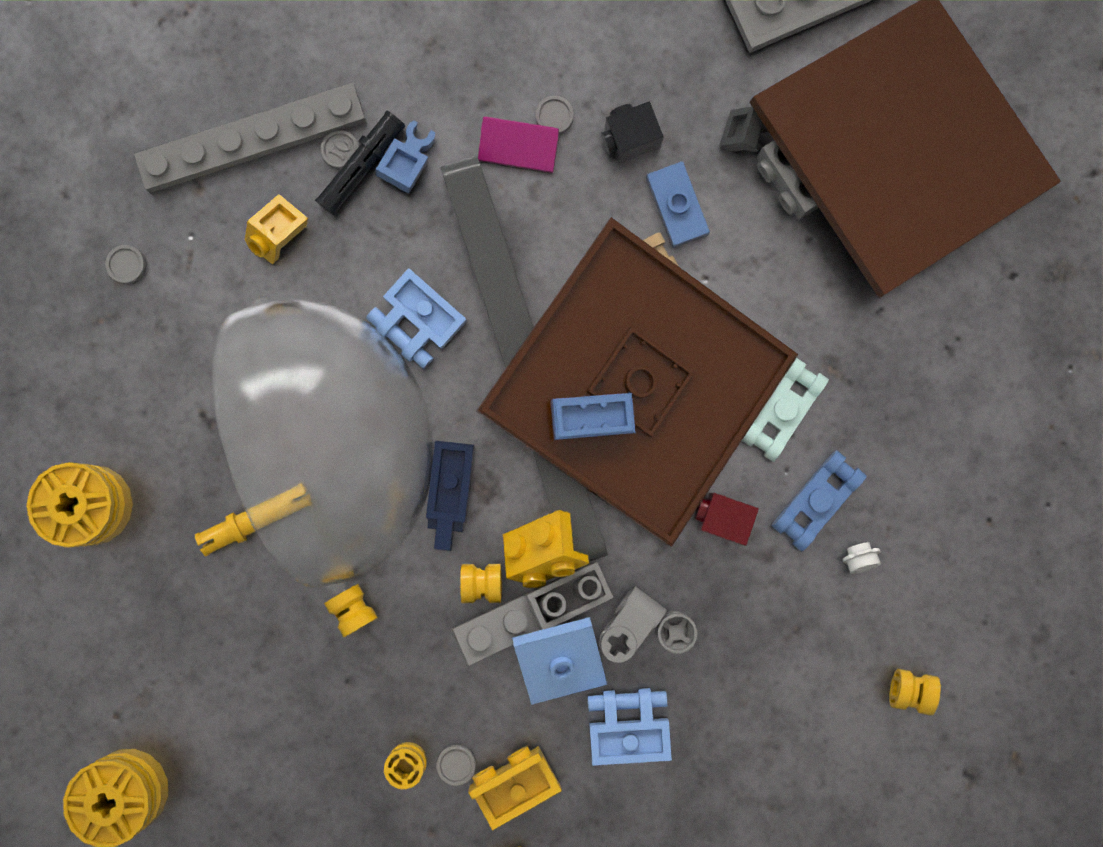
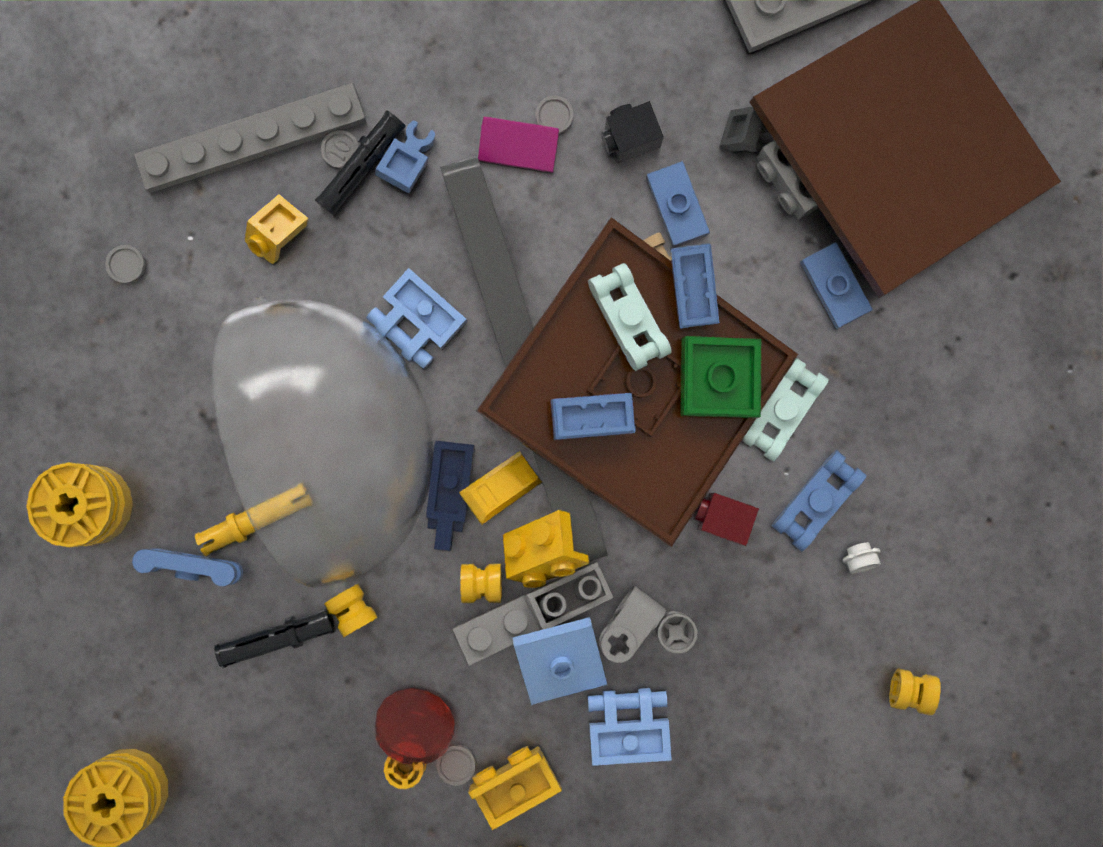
none -> medium blue plate [132,548,243,586]
none -> black pin [214,608,336,668]
none -> clear red tile [374,688,455,765]
none -> yellow tile [459,451,542,525]
none -> light aqua plate [588,263,672,371]
none -> medium blue plate [670,243,720,328]
none -> green tile [681,336,761,418]
none -> medium blue plate [800,242,873,329]

